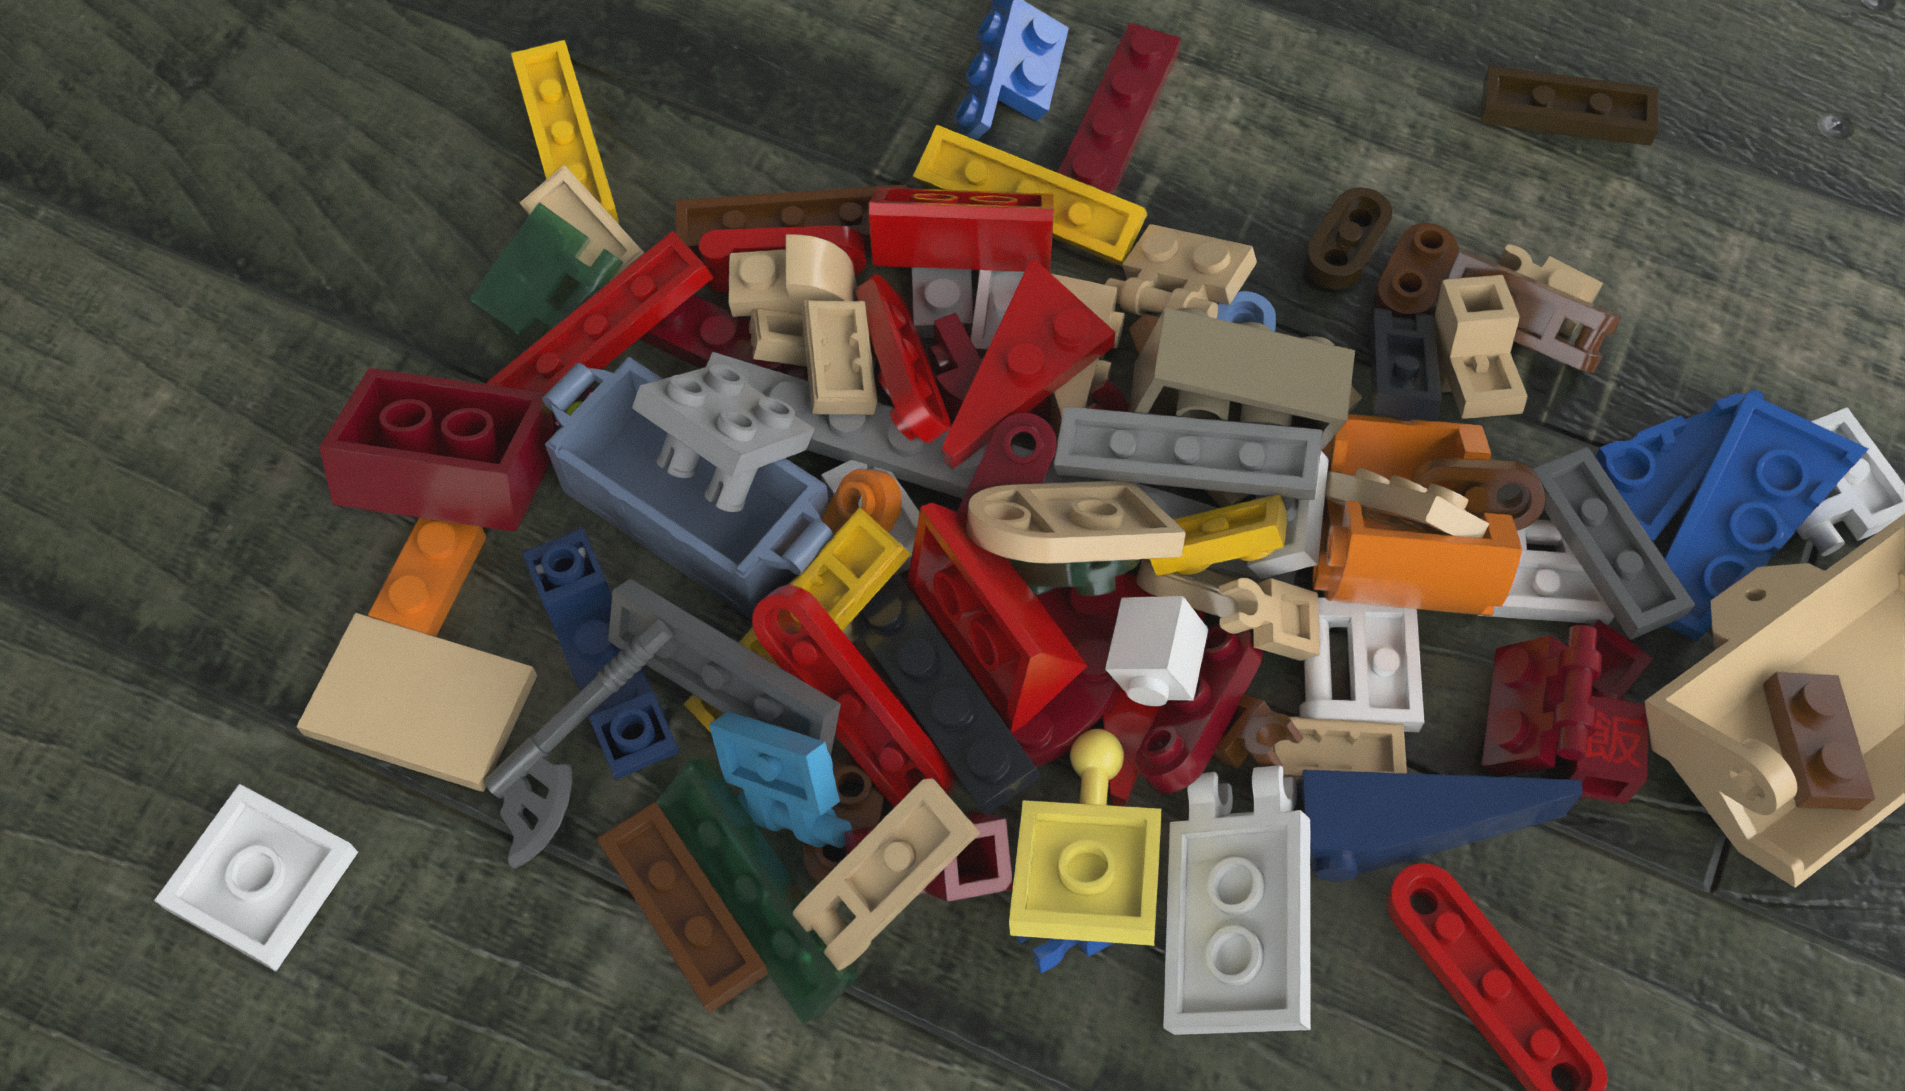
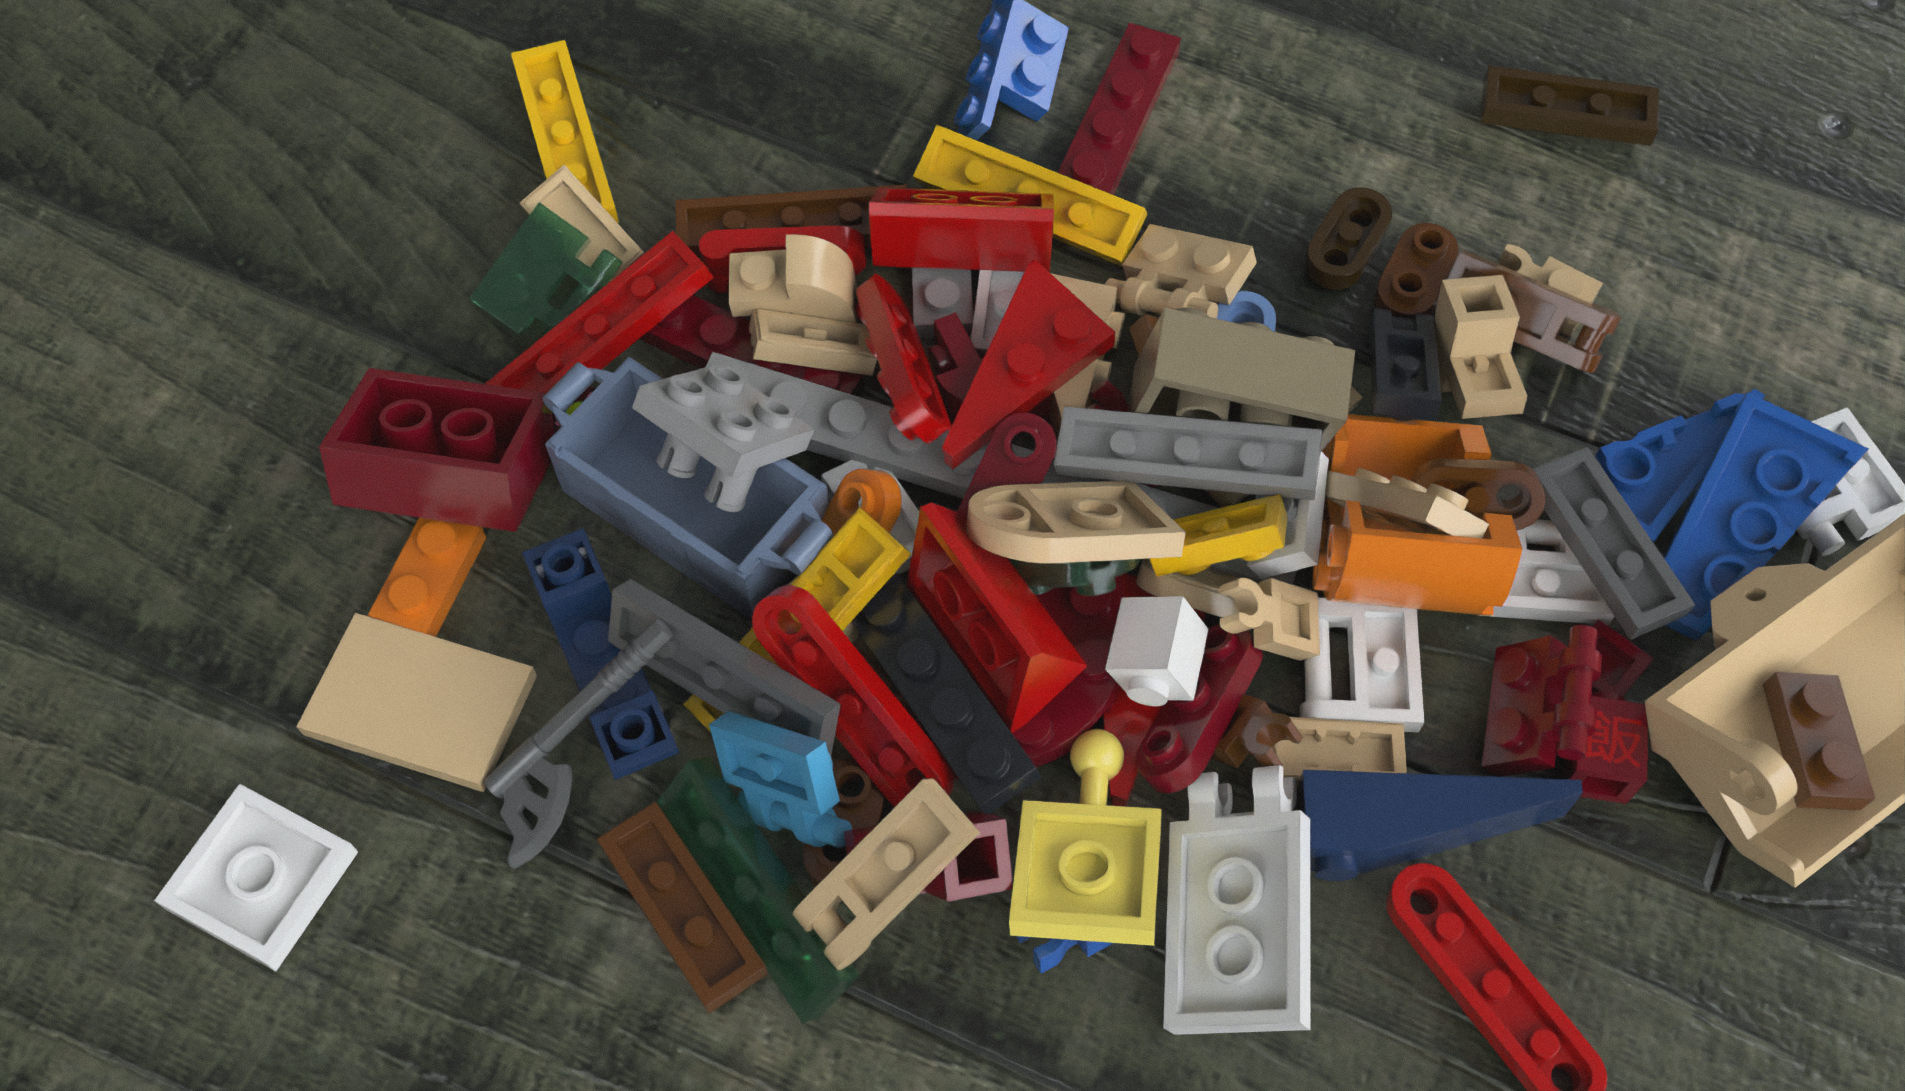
tan plate [801,300,877,415] -> none

